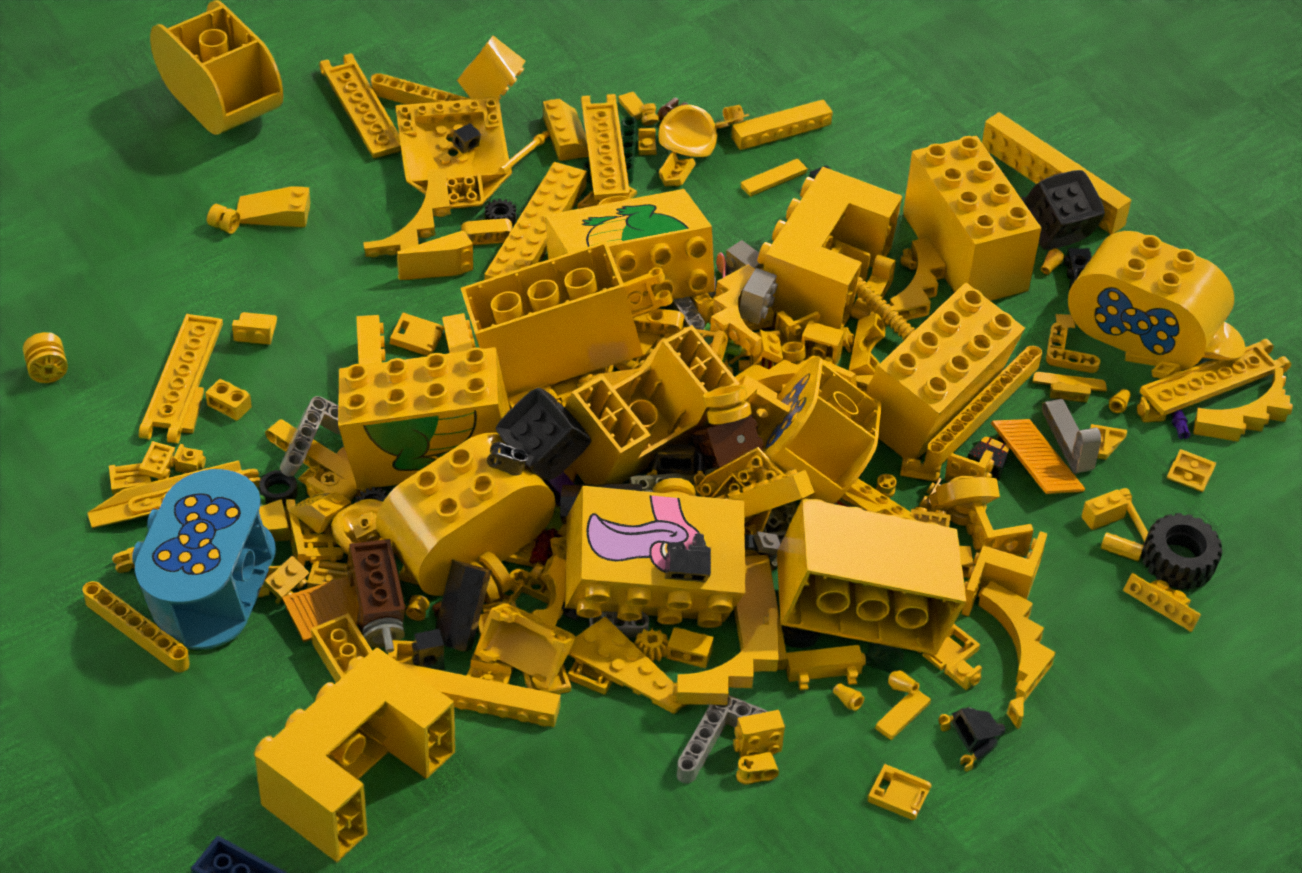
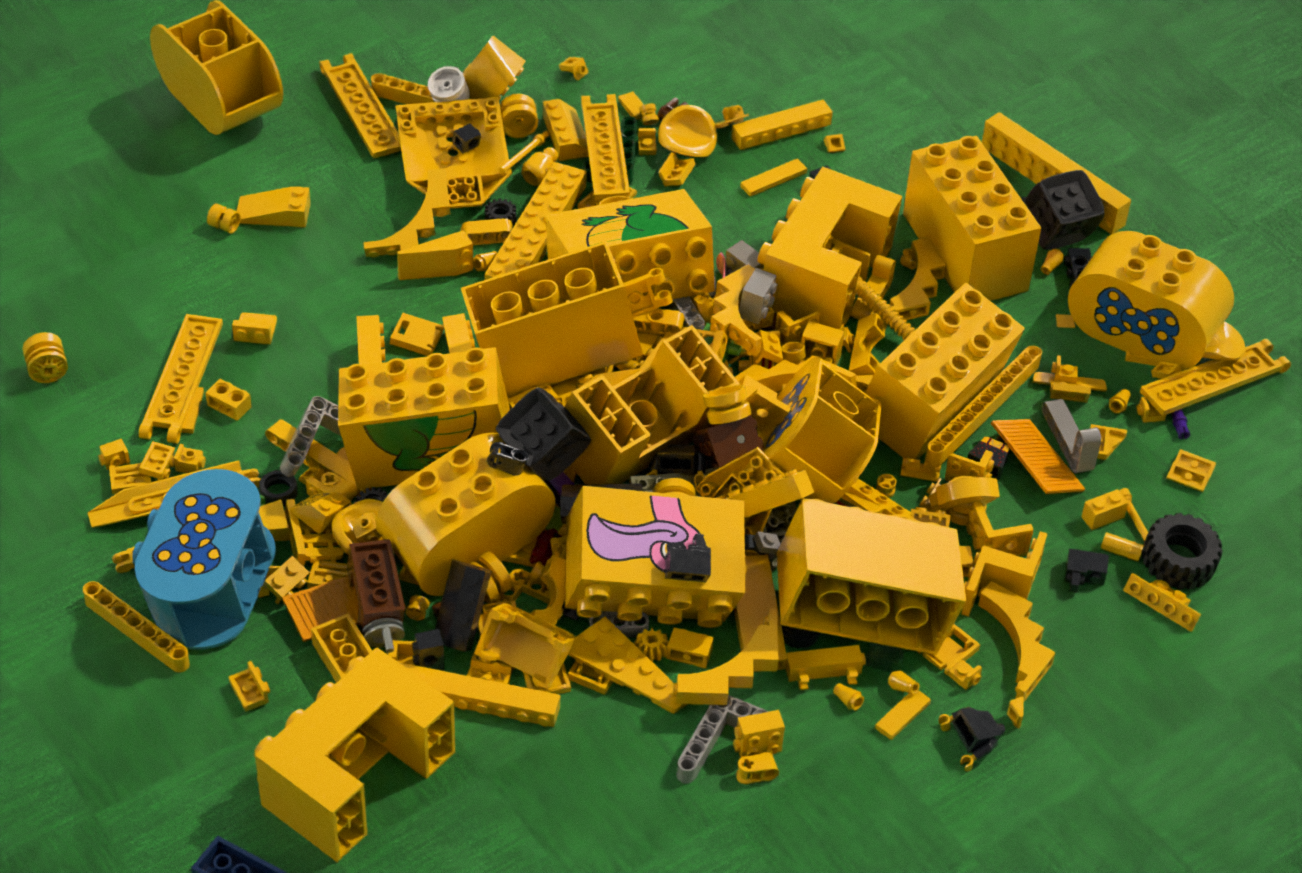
yellow container [867,764,932,820] -> none
yellow beam [1046,323,1100,373] -> none
yellow arch [1193,367,1293,442] -> none
none -> yellow brick [98,439,131,469]
none -> yellow bracket [229,661,270,712]
none -> white wheel [428,66,470,102]
none -> yellow cone [473,251,497,271]
none -> yellow wheel [500,94,538,138]
none -> yellow piece [521,147,558,186]
none -> yellow bracket [559,57,588,80]
none -> yellow slope [823,134,845,153]
none -> yellow bracket [1051,355,1078,383]
none -> black hinge [1064,548,1109,593]

